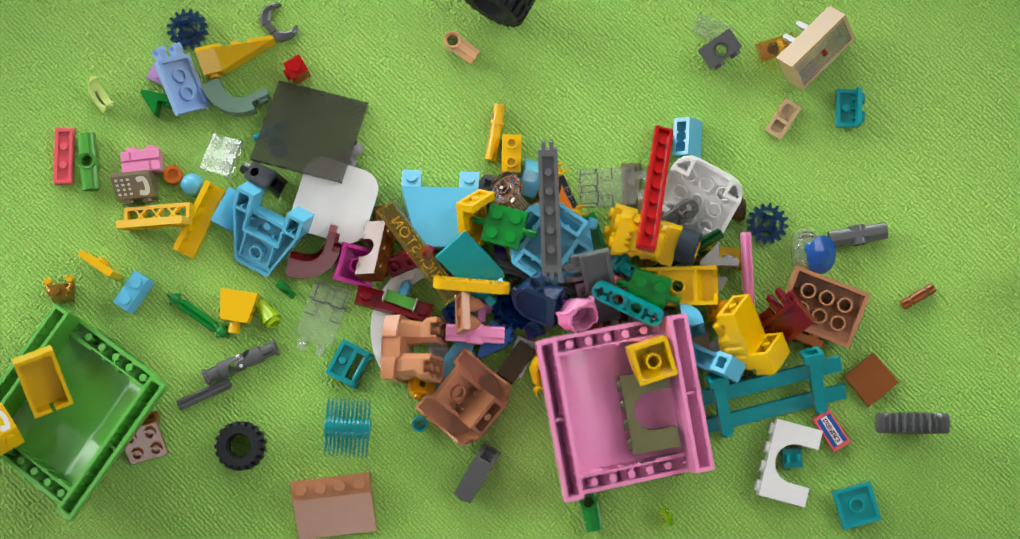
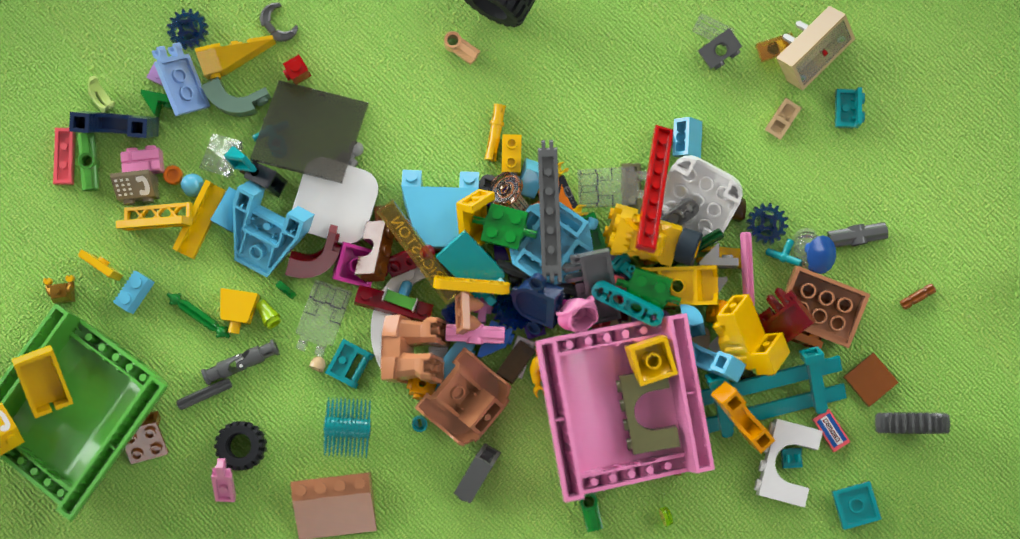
none -> dark blue arch [69,111,159,138]
none -> bright pink hinge [211,458,236,502]
none -> teal slope [224,146,257,172]
none -> tan hinge [309,356,326,373]
none -> light orange arch [711,381,775,453]
none -> teal piece [765,239,803,266]

